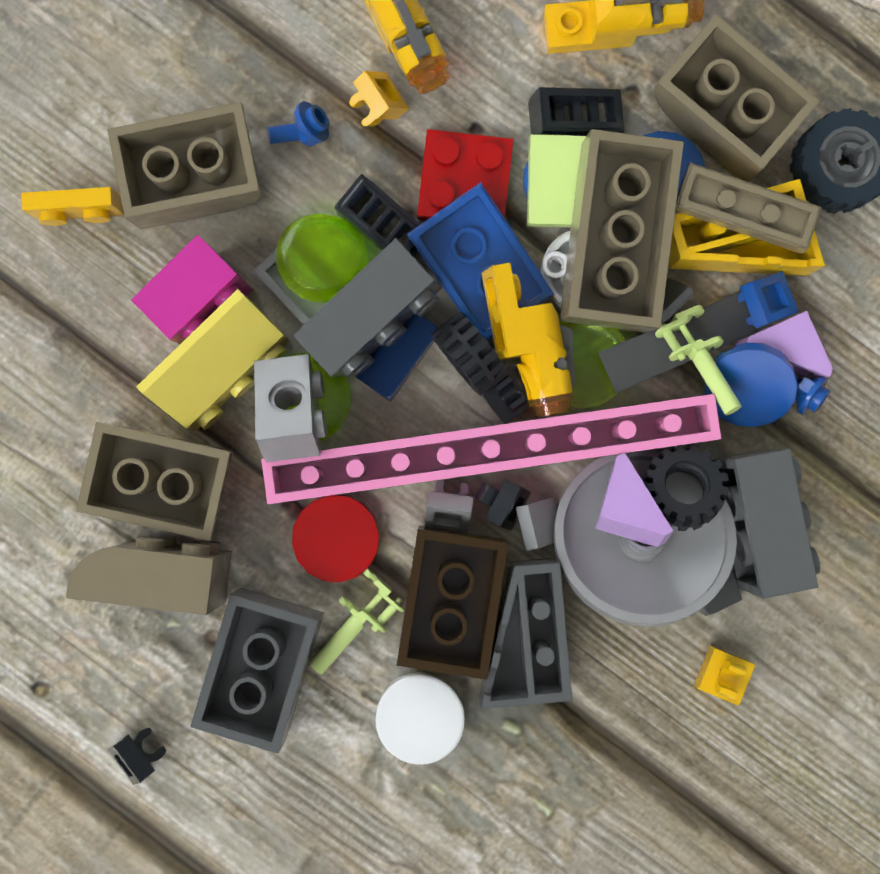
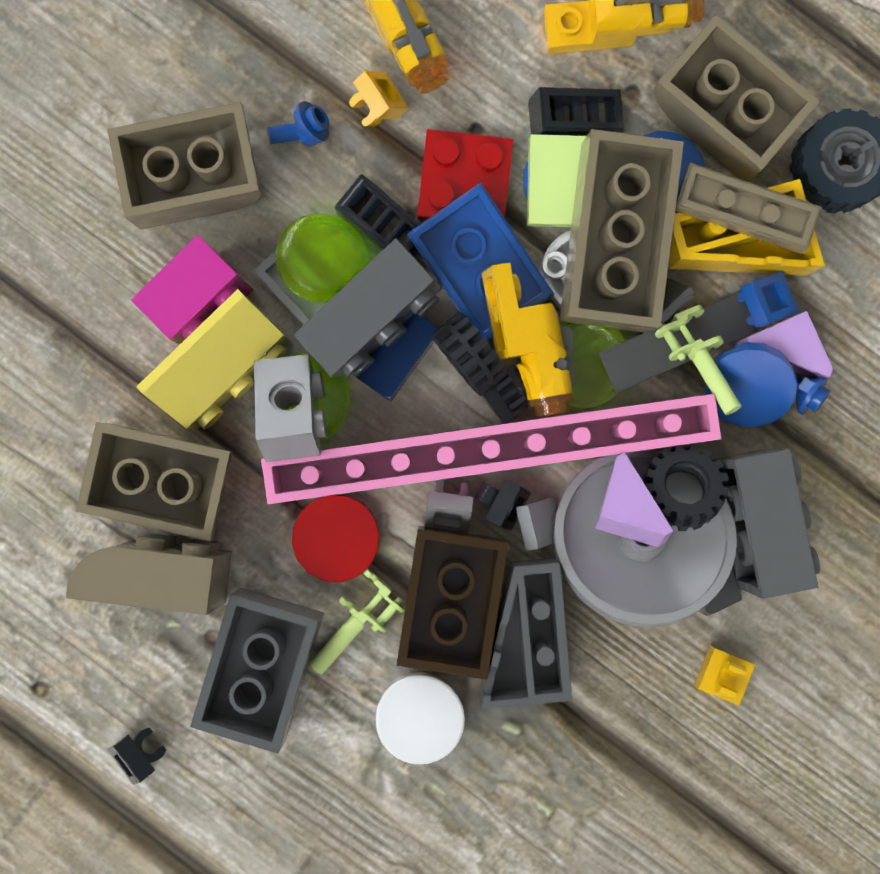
yellow plate [21,187,124,226] -> none

